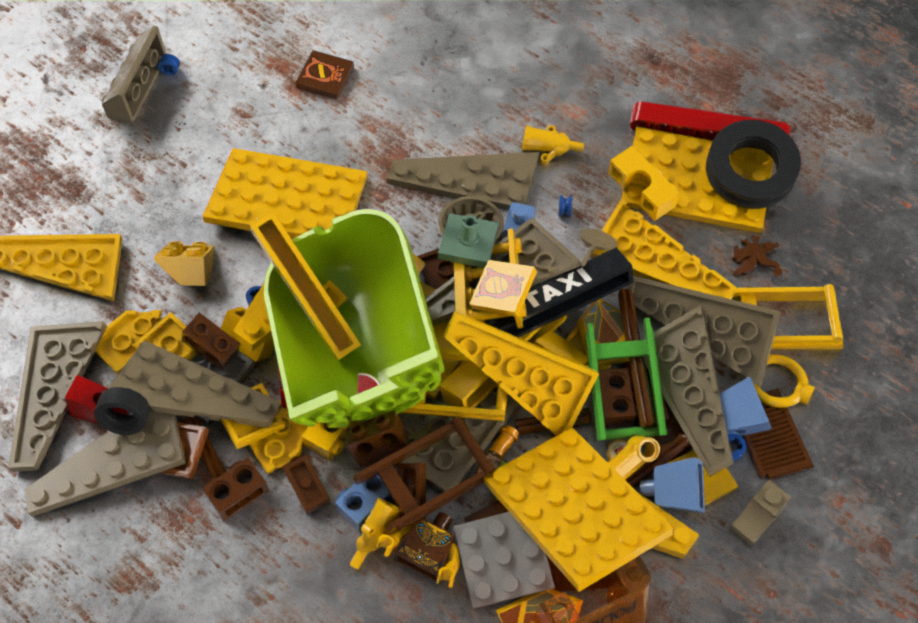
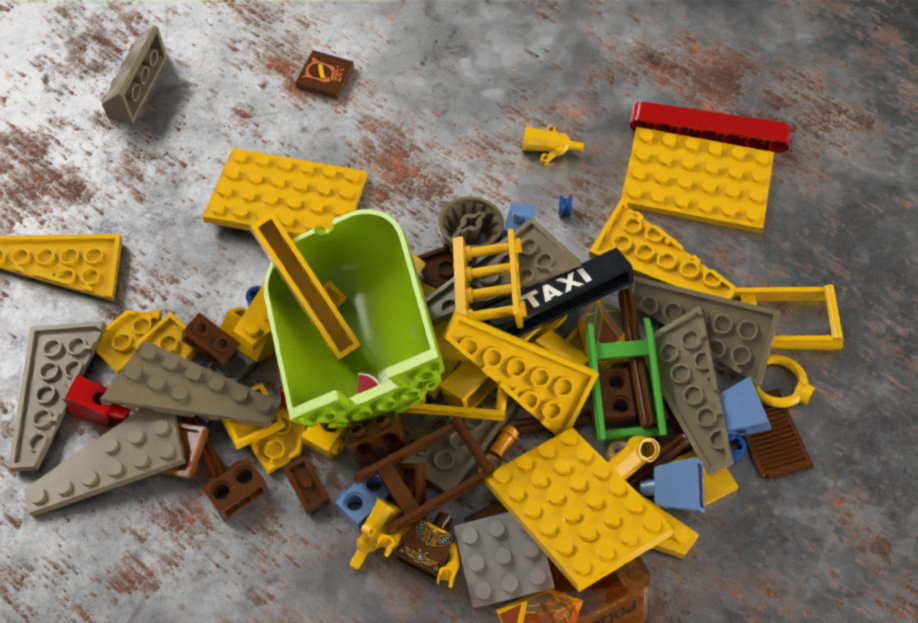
black tyre [94,387,150,435] -> none
yellow slope [154,241,215,286] -> none
blue bush [158,54,180,75] -> none
dark tan wing [387,152,540,210] -> none
sand green tile [438,213,499,268] -> none
yellow tile [469,260,537,317] -> none
dark tan piece [579,228,617,266] -> none
yellow arch [608,146,680,221] -> none
black tyre [706,120,801,209] -> none
dark tan arch [730,480,791,546] -> none
reddish brown piece [732,235,782,277] -> none

